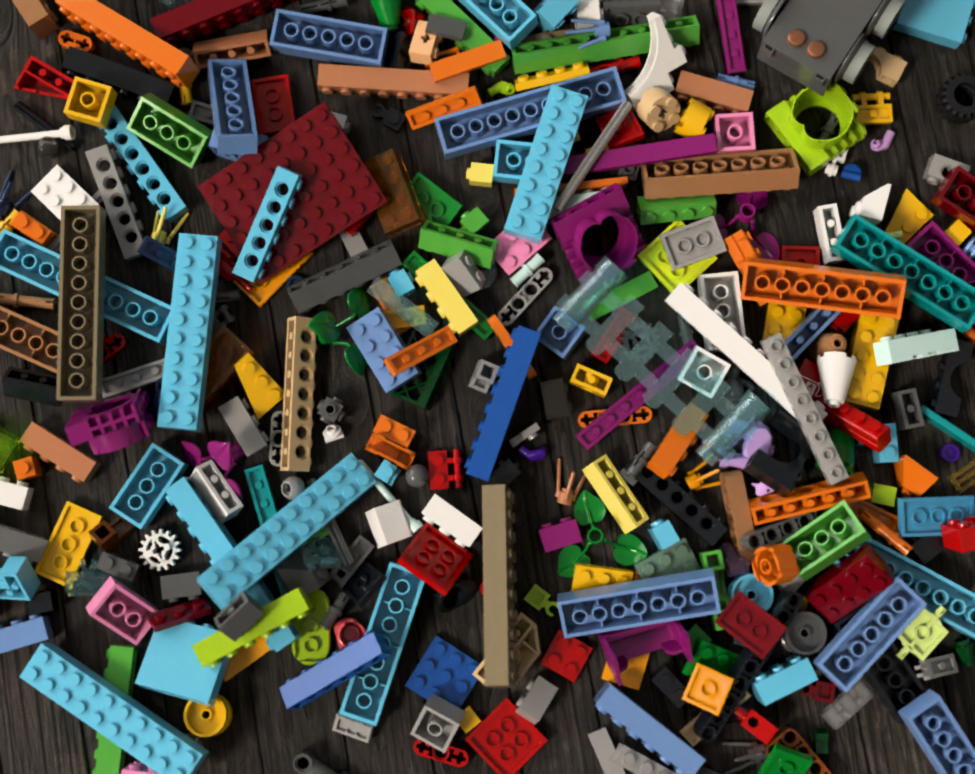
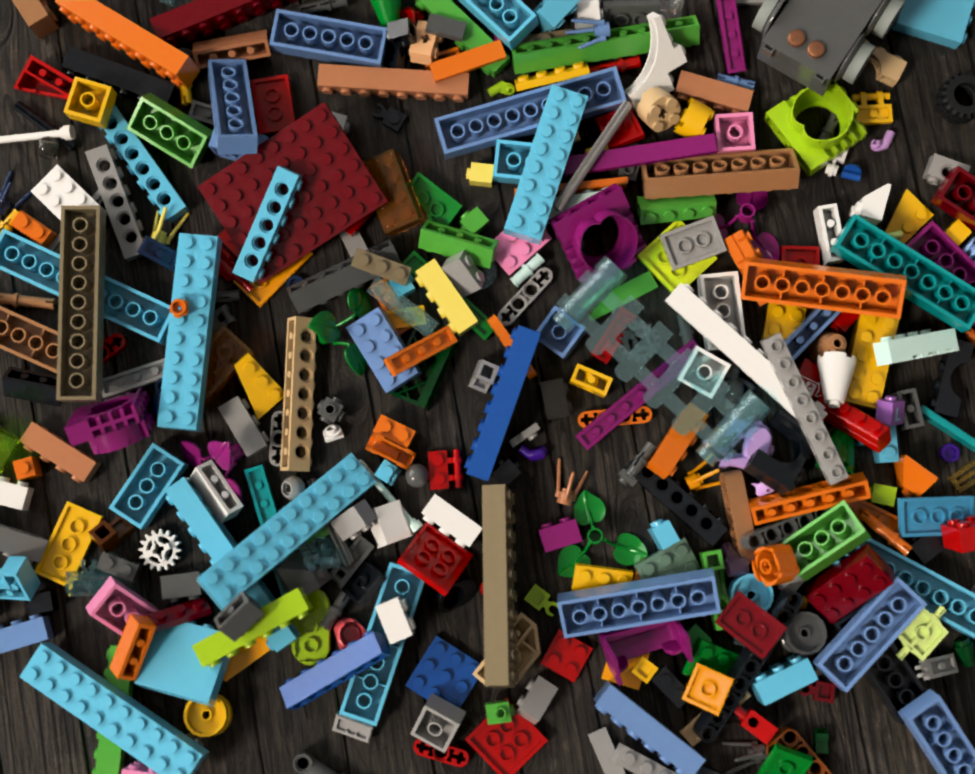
orange beam [58,30,95,53] -> none
orange plate [405,85,482,131] -> none
yellow tile [459,705,481,733] -> none
light yellow brick [582,454,650,534] -> none
clear beam [820,677,876,730] -> none
none -> orange brick [109,614,157,681]
none -> orange plate [170,299,189,318]
none -> light grey brick [330,499,377,541]
none -> dark tan plate [351,248,412,286]
none -> white brick [375,596,416,644]
none -> black brick [386,17,417,48]
none -> bright green brick [485,699,515,725]
none -> yellow plate [631,656,659,684]
none -> medium lavender brick [875,395,905,426]

